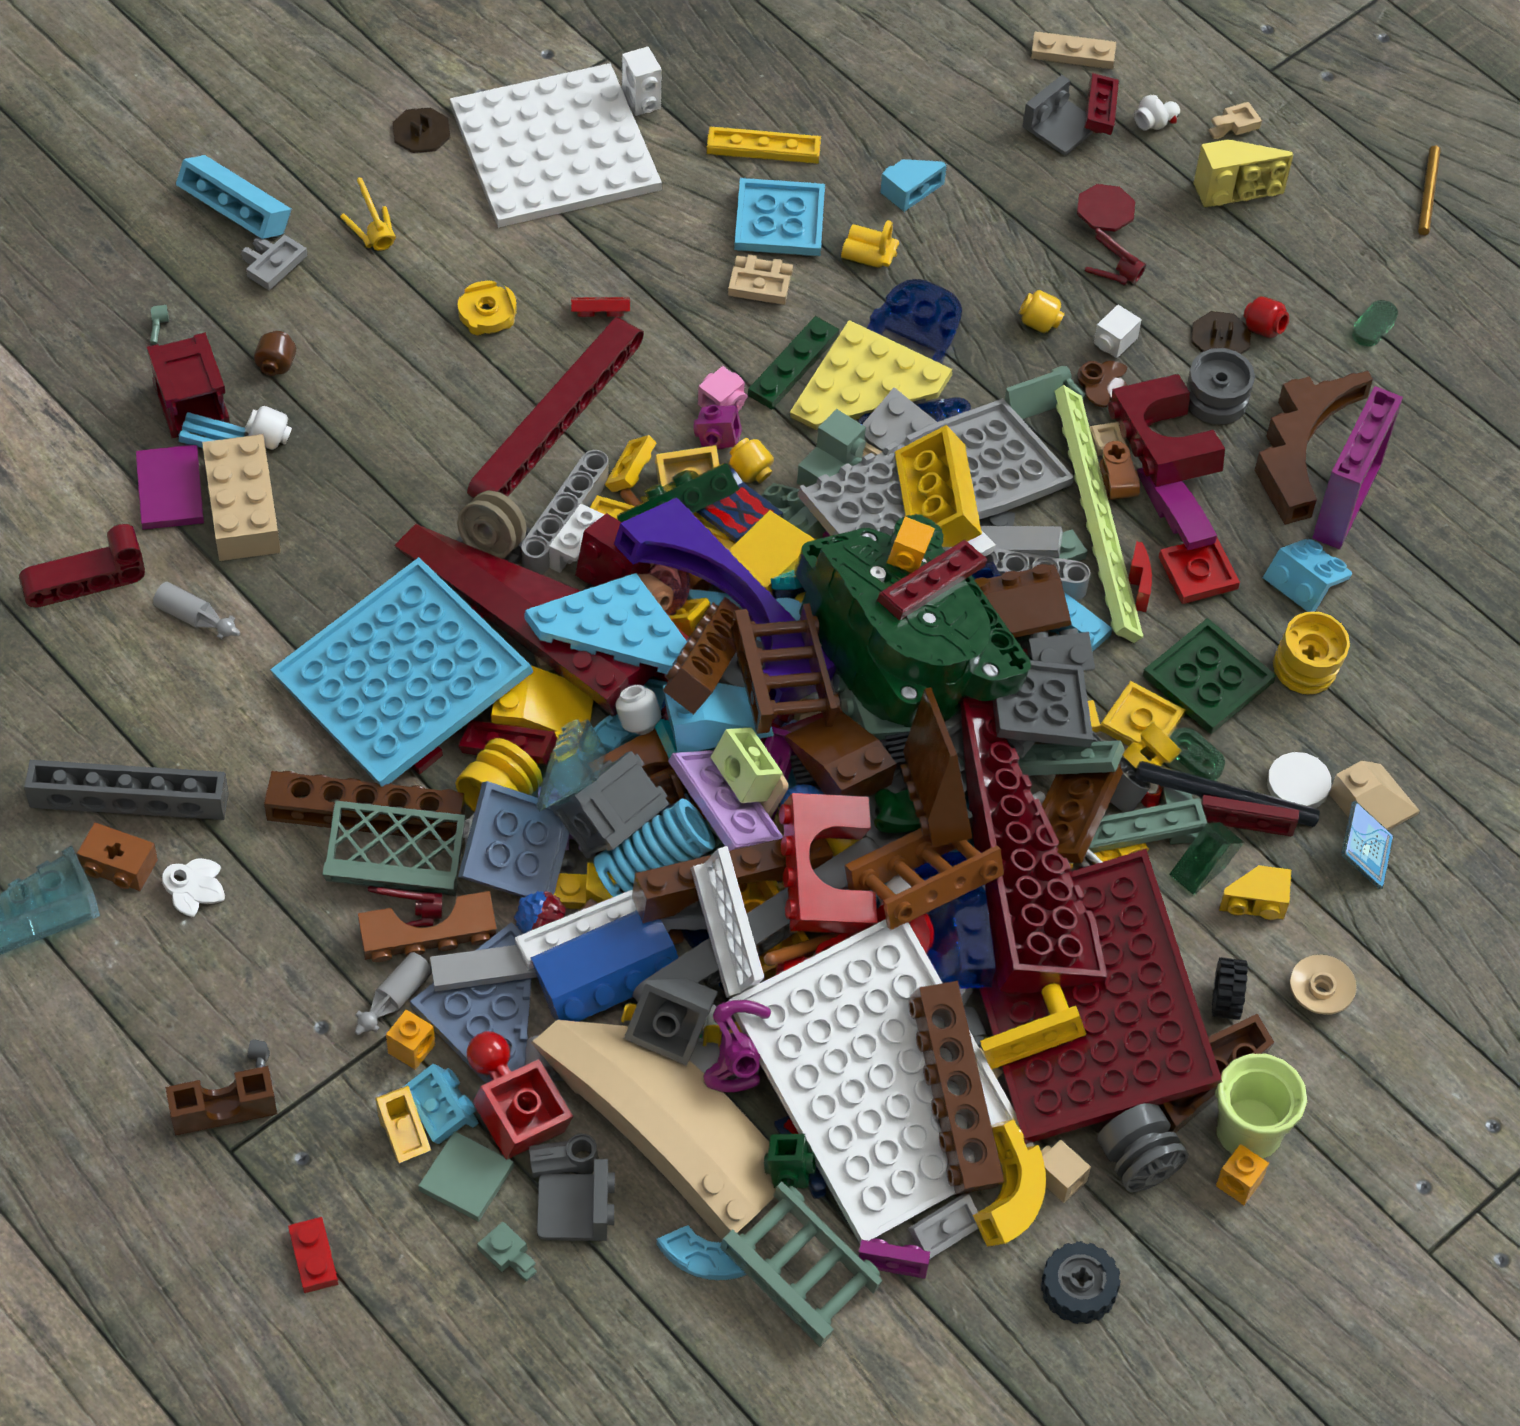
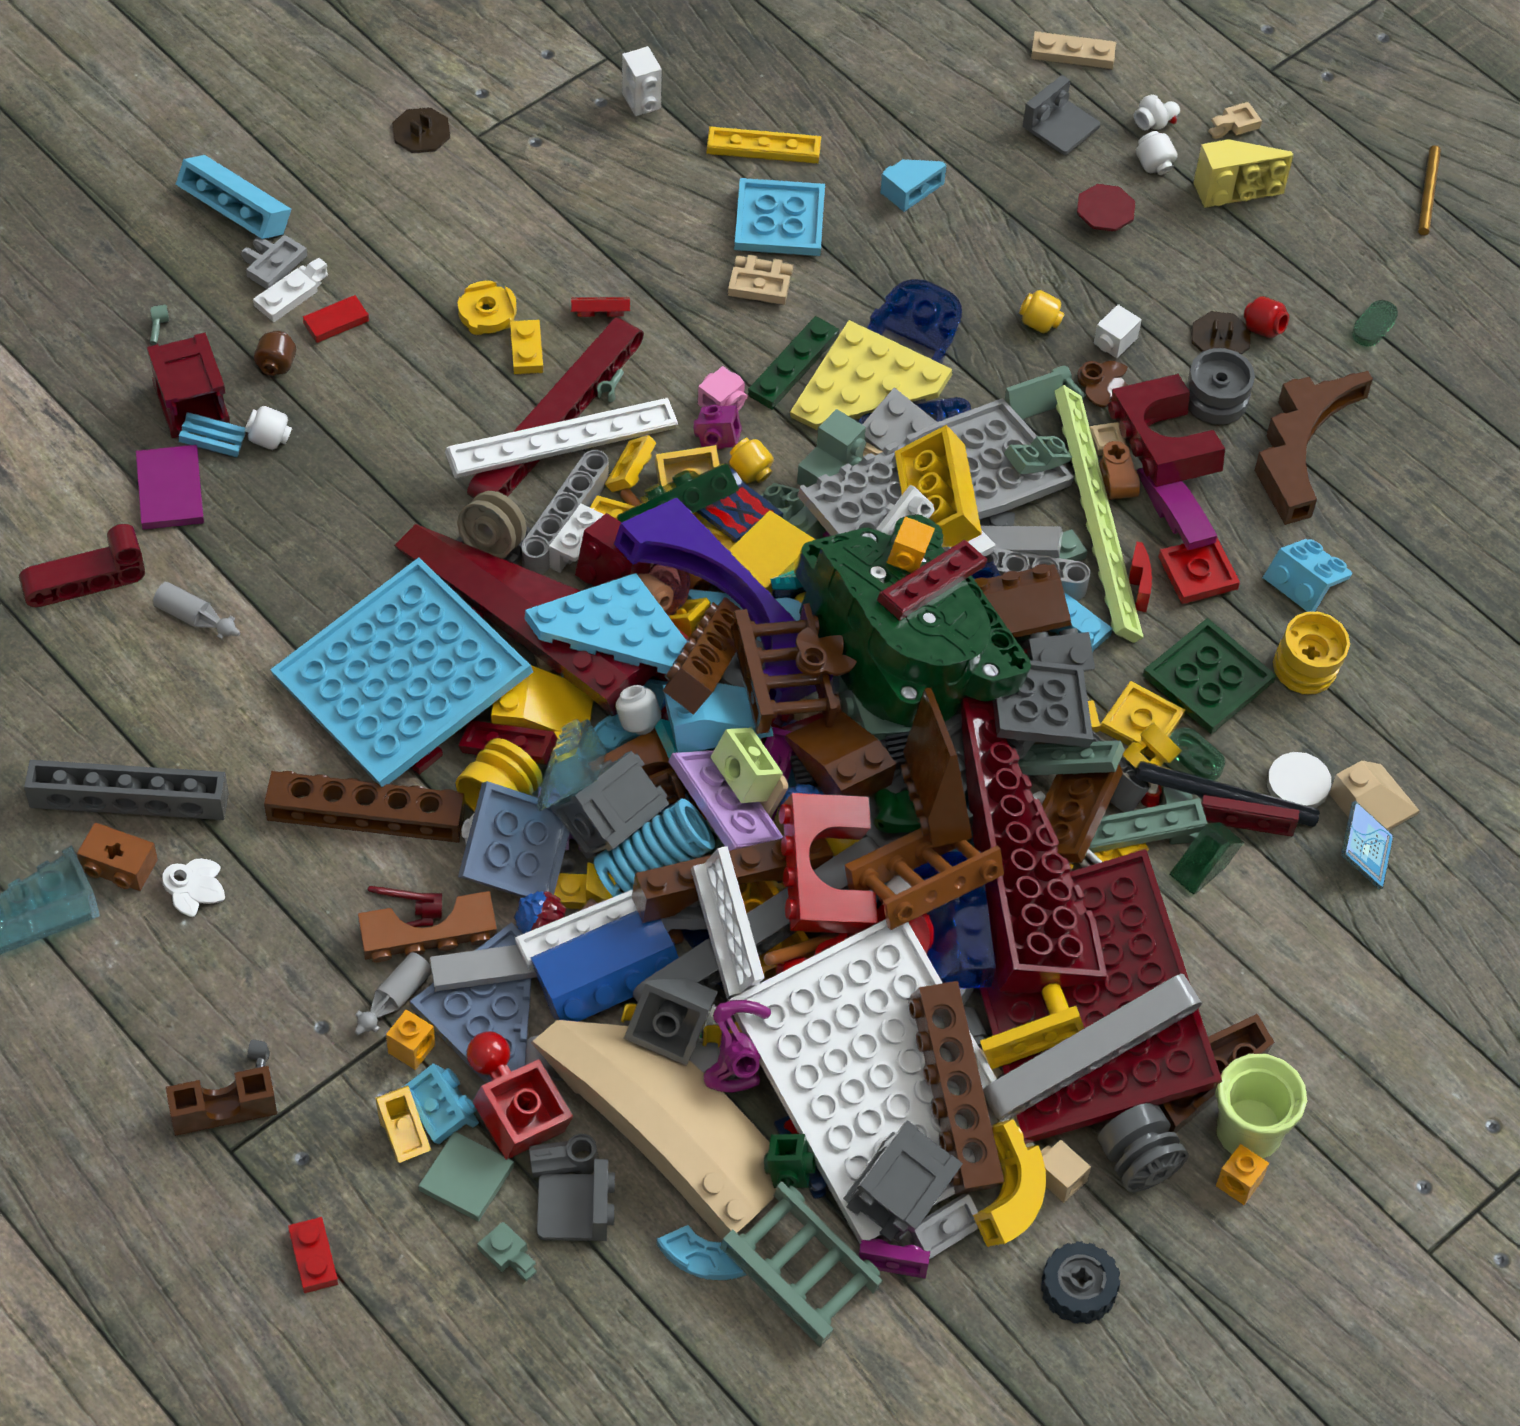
tan brick [202,434,281,561] -> none
sand green fence [322,800,466,896] -> none
yellow plant [341,177,396,251] -> none
white plate [450,63,662,228] -> none
yellow piece [841,220,899,268] -> none
dark red plate [1084,73,1119,135] -> none
dark red plant [1084,228,1146,286] -> none
black tyre [1212,957,1248,1020] -> none
yellow slope [1219,865,1291,920] -> none
tan dish [1290,955,1357,1015] -> none
magenta window [1312,386,1403,549] -> none
none -> white hinge [253,258,328,322]
none -> red tile [303,295,369,343]
none -> white tile [445,398,678,478]
none -> yellow plate [510,320,543,374]
none -> sand green hand [597,369,624,402]
none -> reddish brown plate [796,627,856,676]
none -> dark grey container [843,1120,963,1242]
none -> white hips [877,485,935,536]
none -> light grey beam [983,974,1202,1122]
none -> sand green slope [1004,436,1072,474]
none -> white head [1136,131,1178,175]

